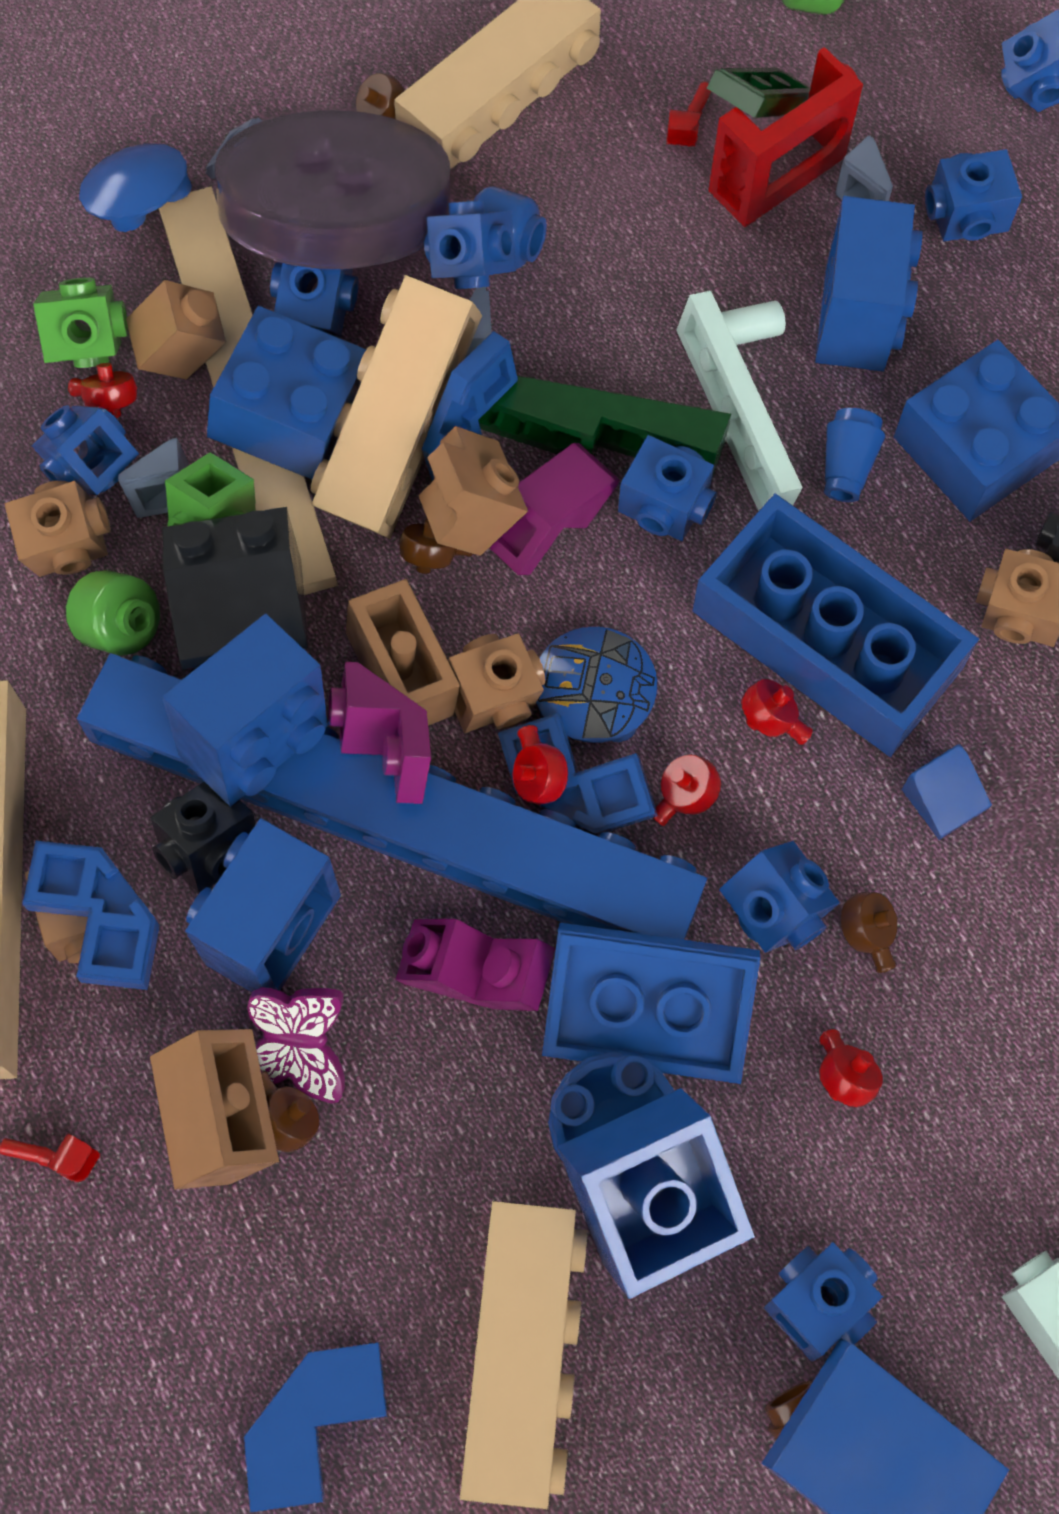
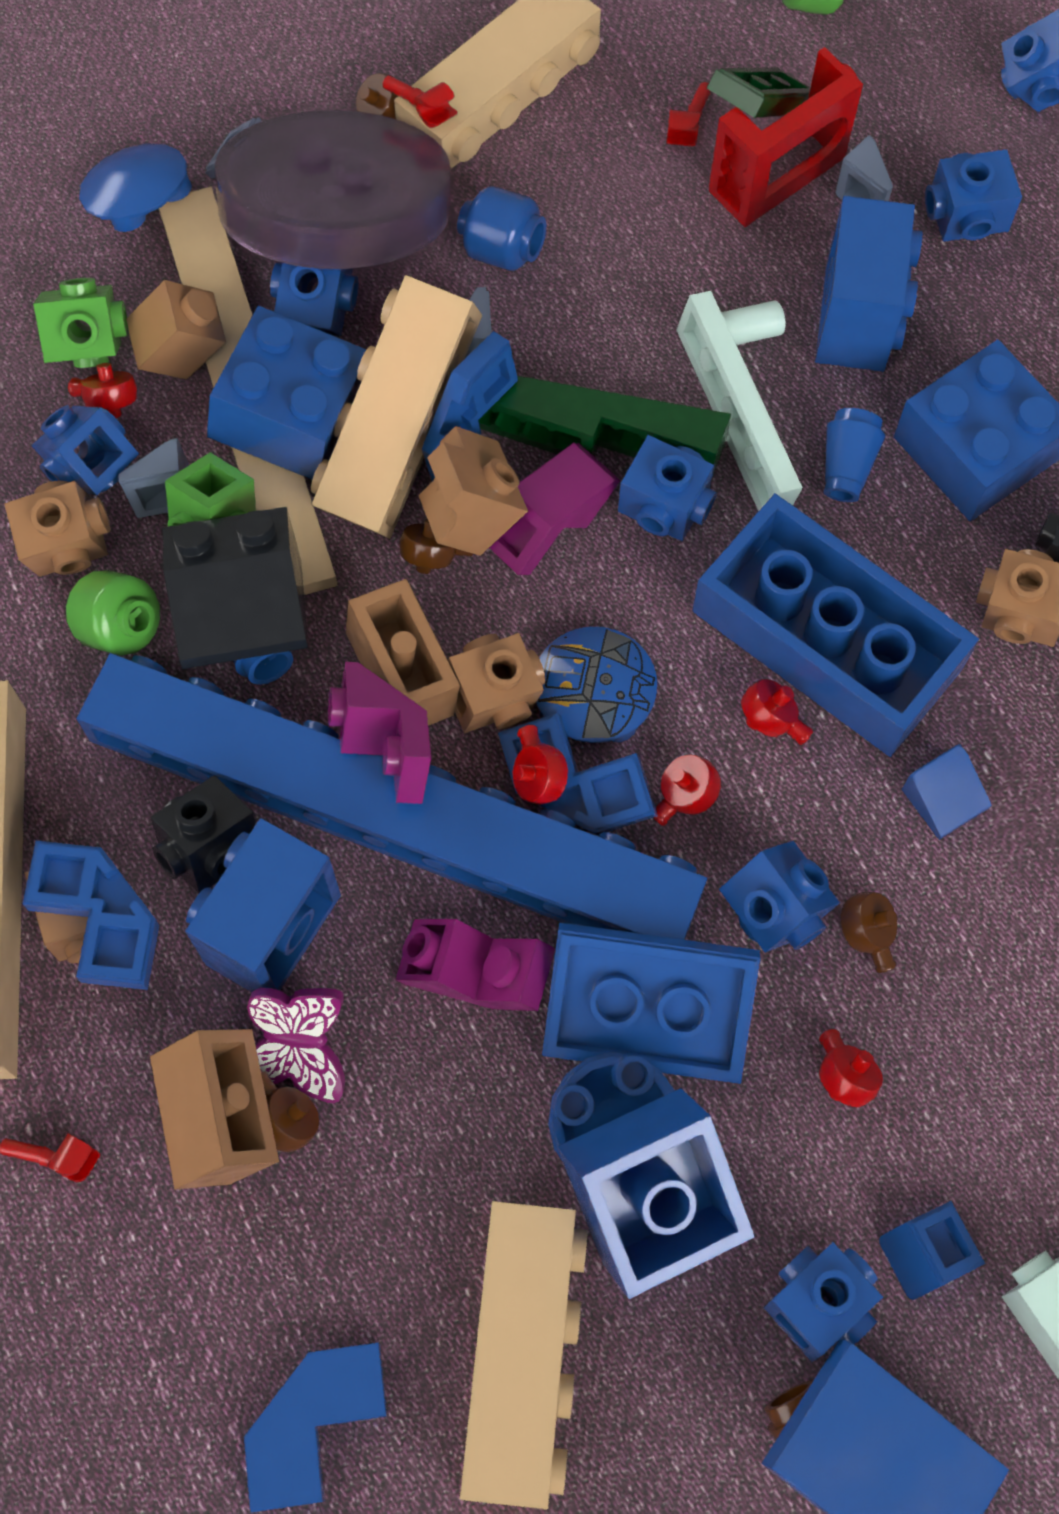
blue brick [162,613,328,807] -> none
blue brick [424,200,516,289] -> none
none -> red hand [382,75,458,128]
none -> blue slope [879,1201,985,1300]

